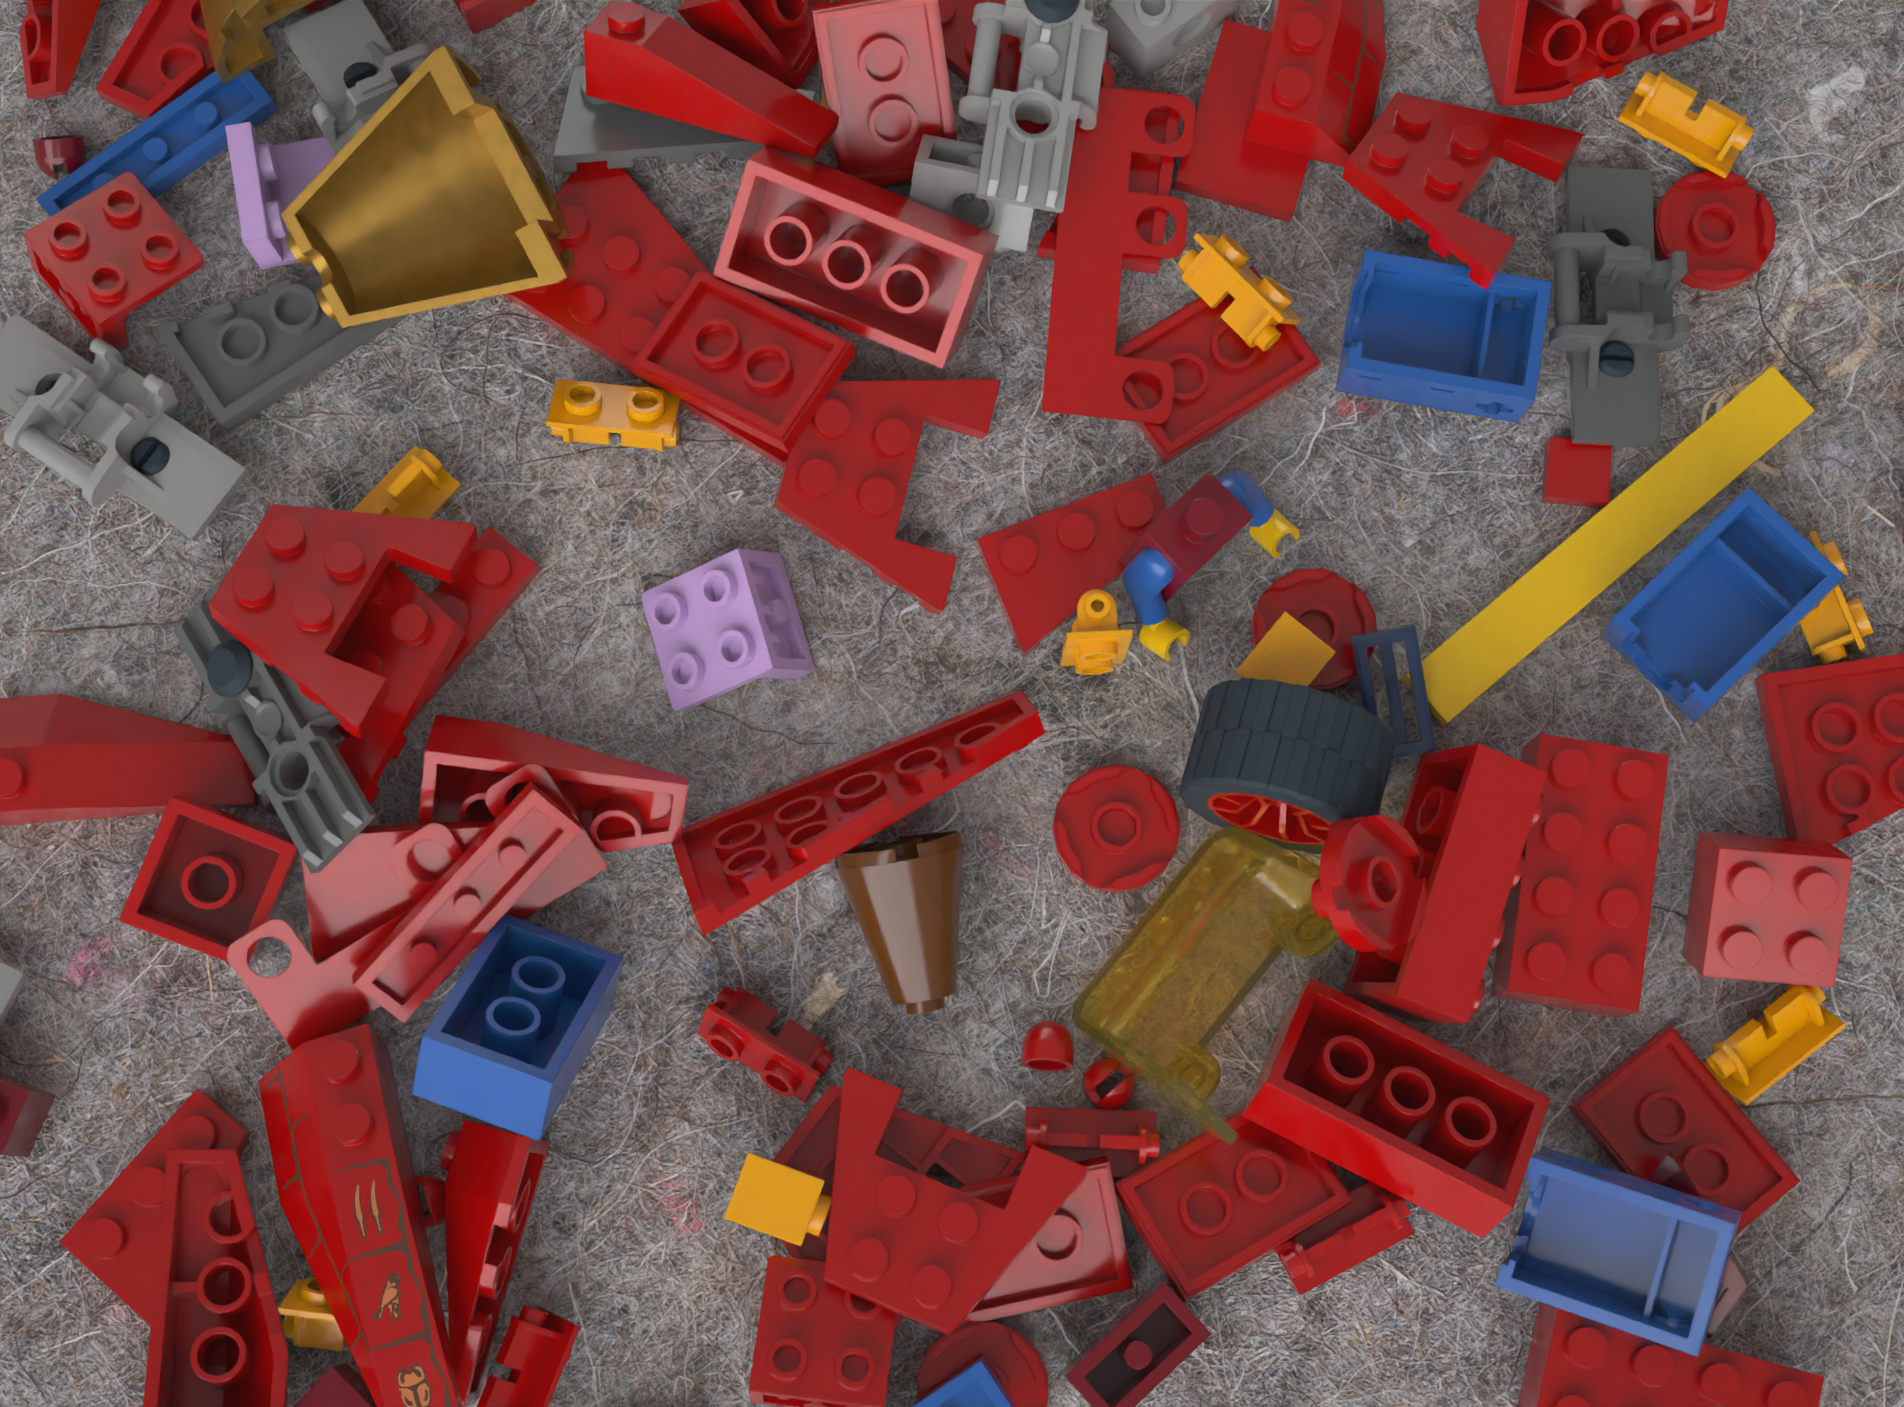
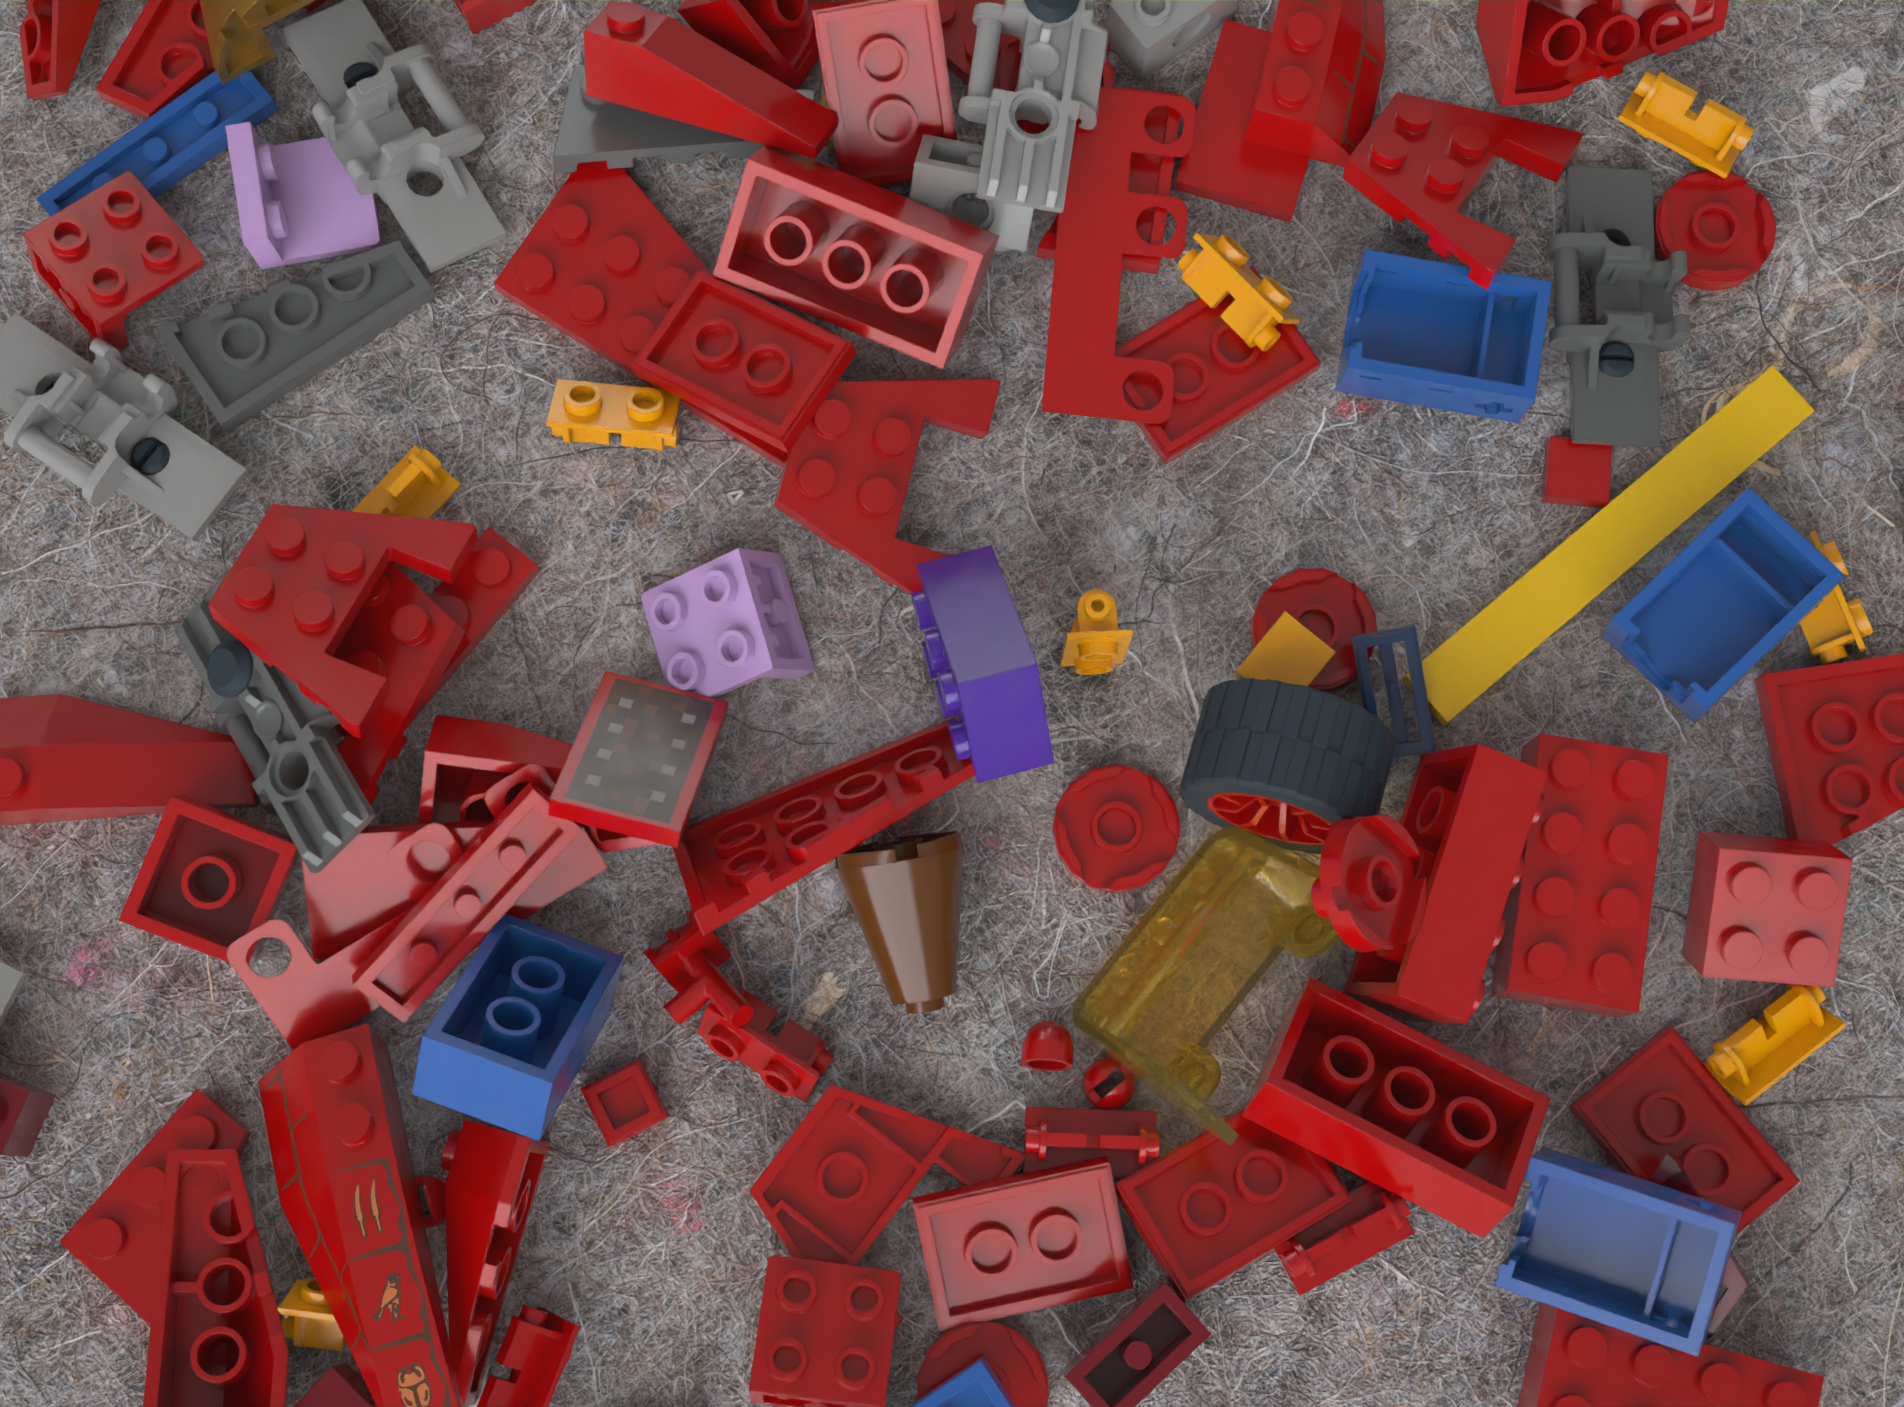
dark red hinge [32,135,86,180] -> none
pearl gold cone [281,45,576,328] -> none
light orange brick [724,1152,832,1246] -> none
red wing [824,1067,1088,1336] -> none
red wing [977,473,1167,658] -> none
torso [1118,470,1300,662] -> none
none -> tile [548,671,729,848]
none -> red tile [580,1058,670,1148]
none -> red arm [643,910,754,1027]
none -> dark purple brick [911,545,1054,783]

